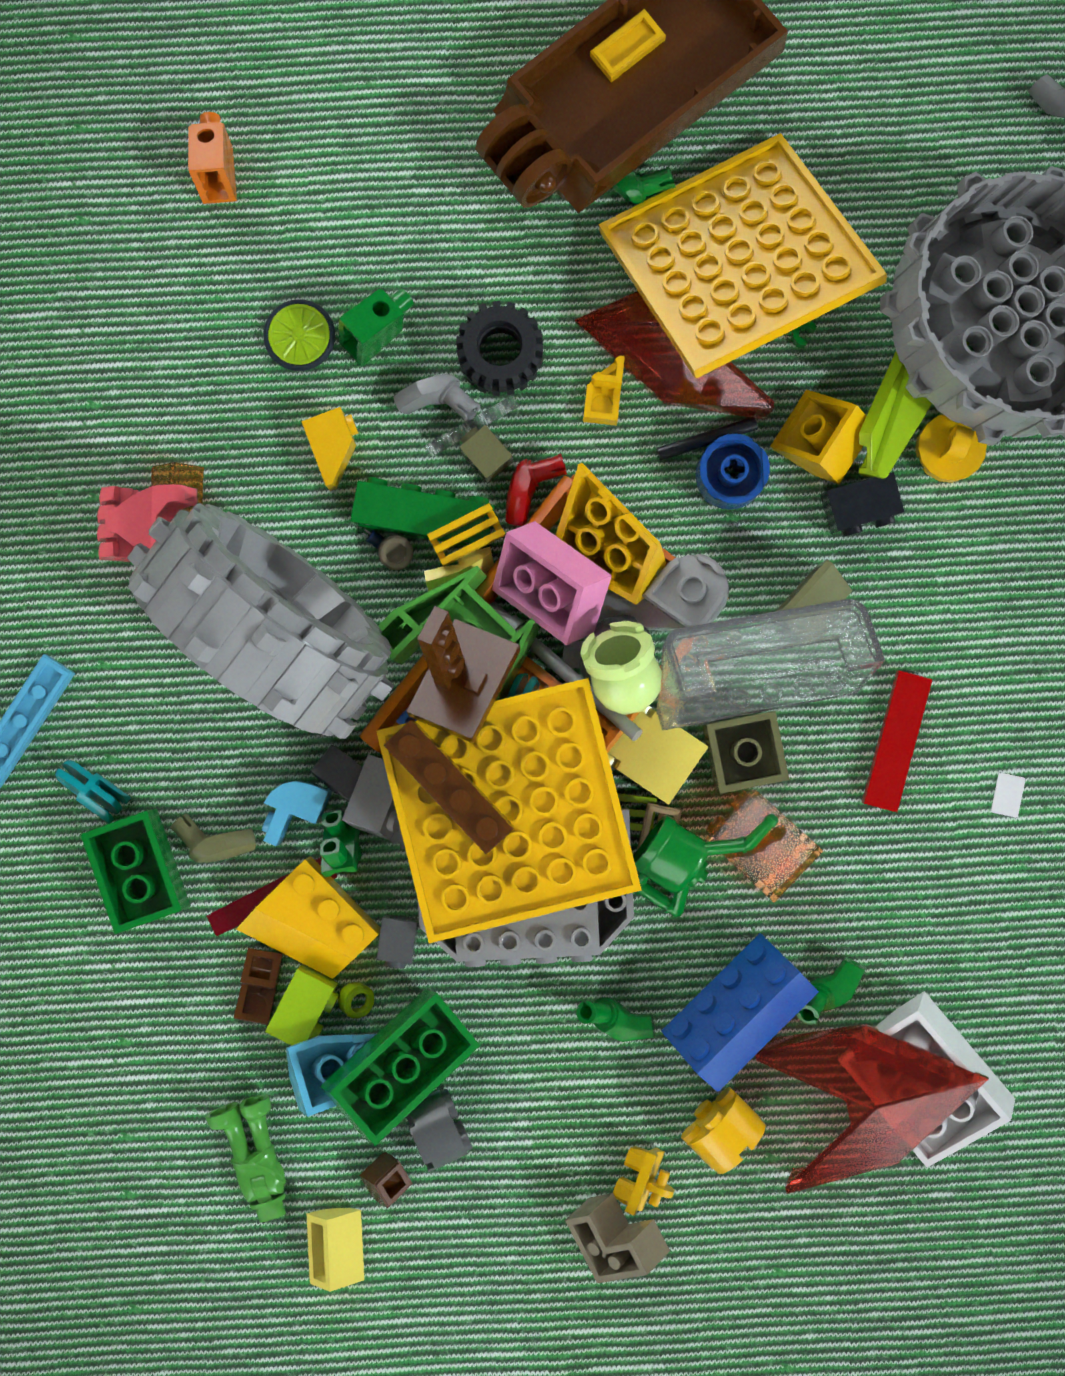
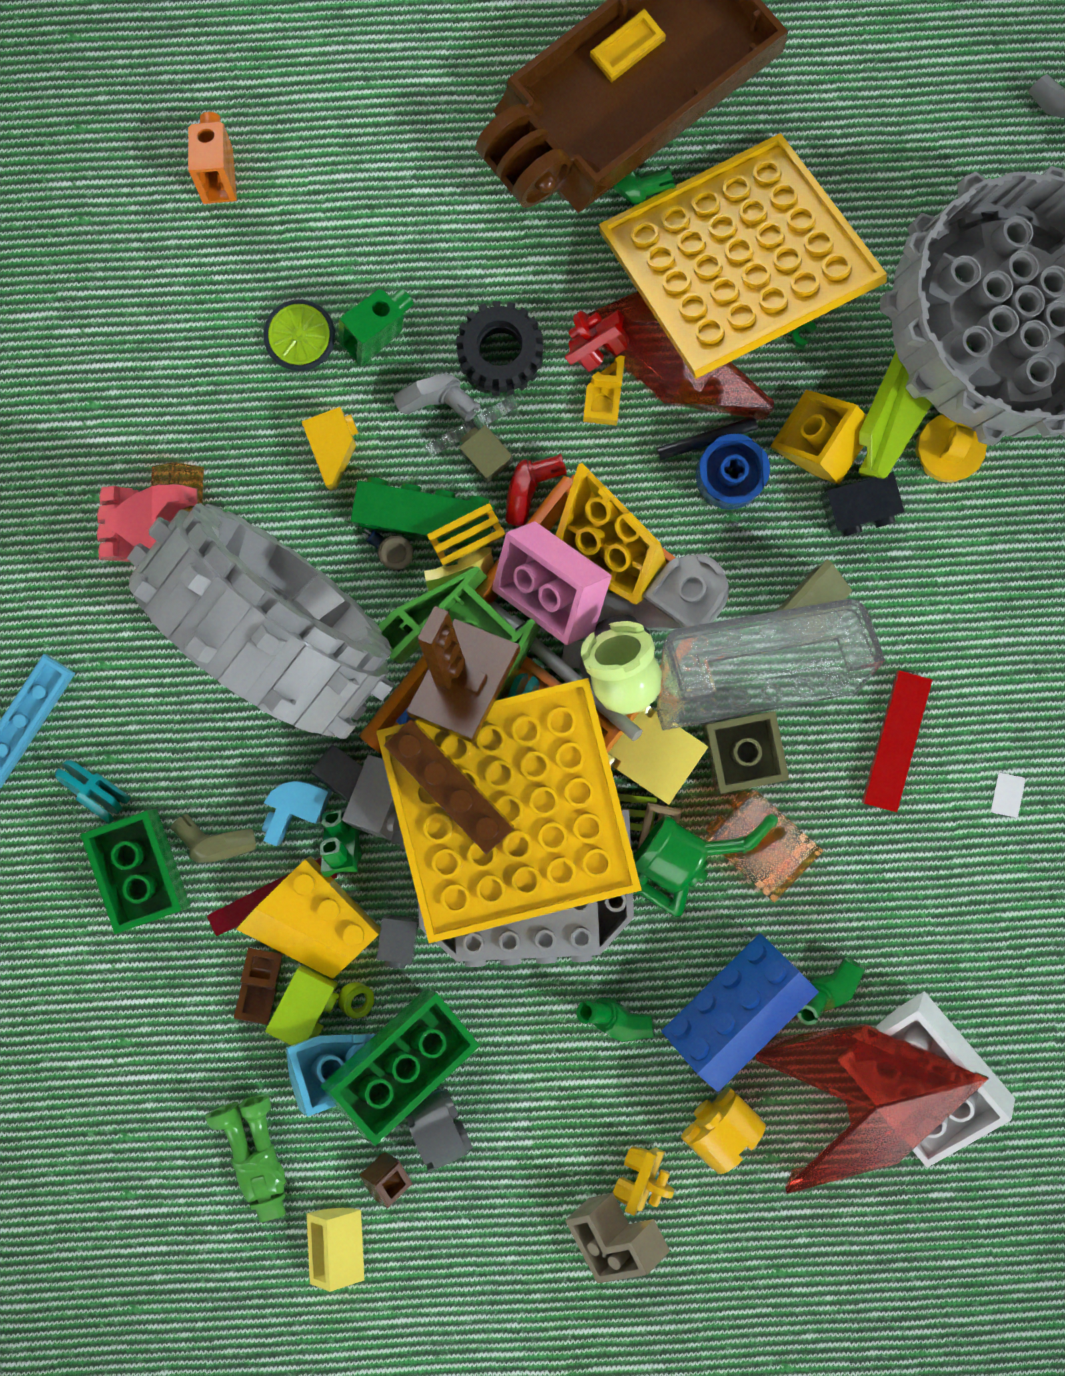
none -> red hips [565,310,630,372]

